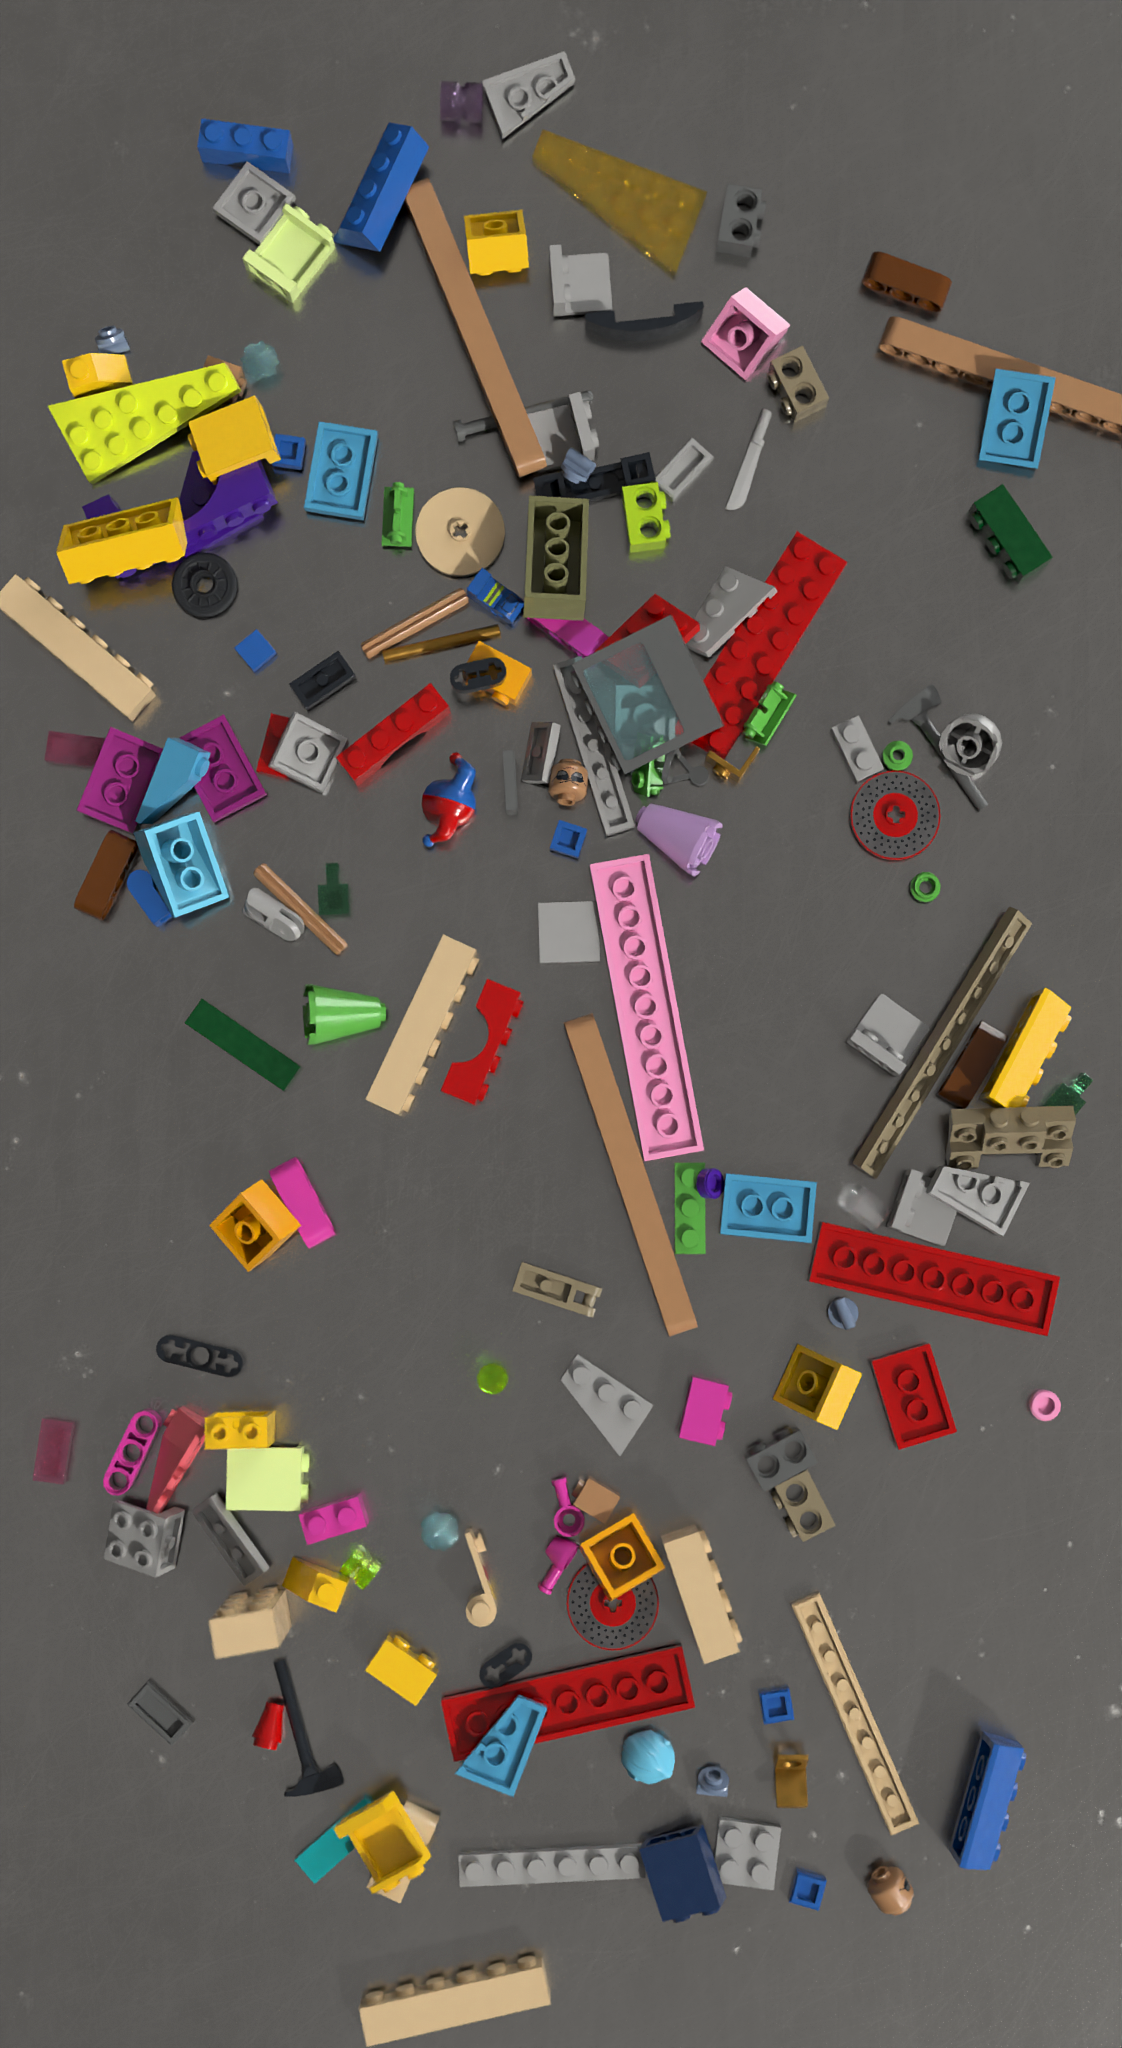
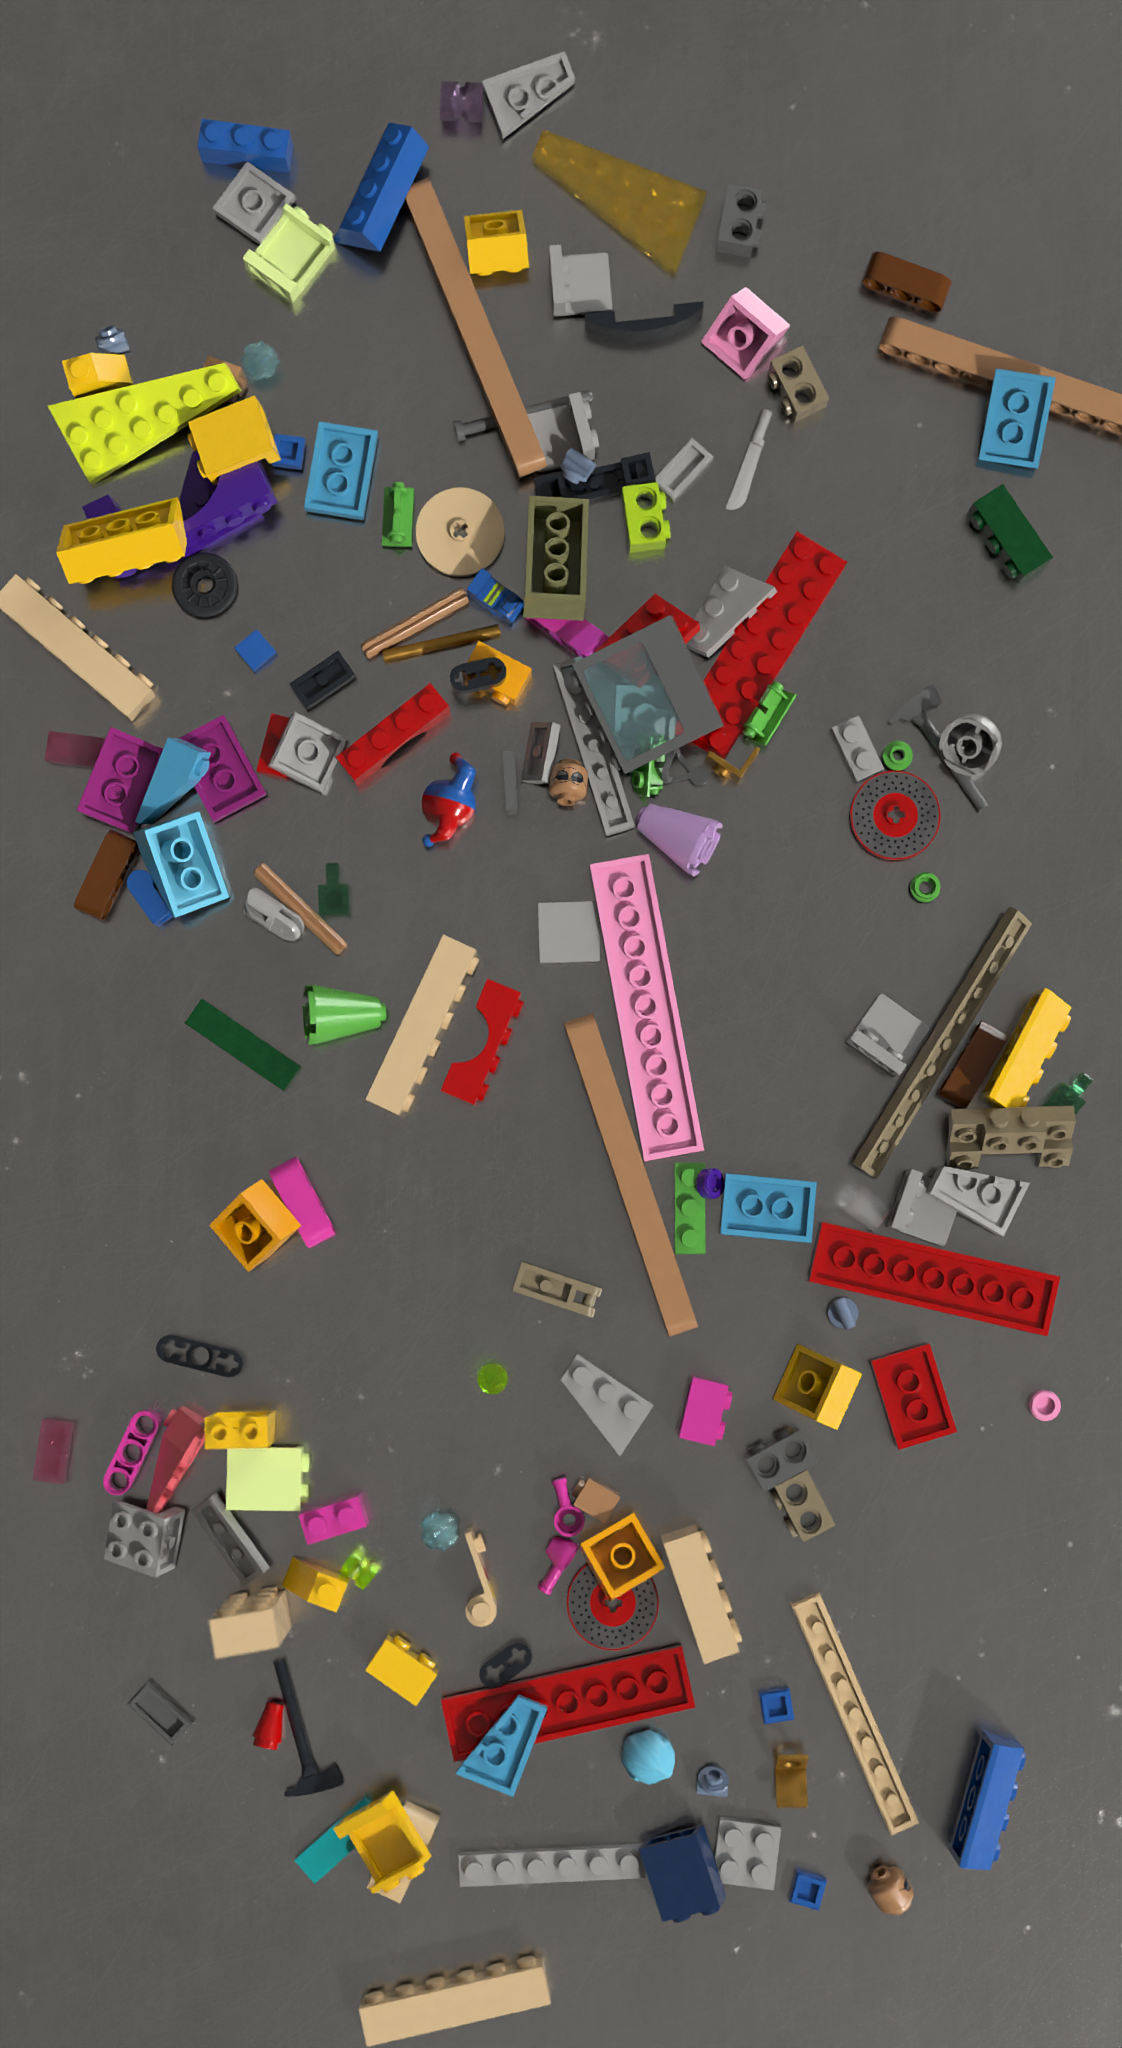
blue plate [550,820,588,859] -> none

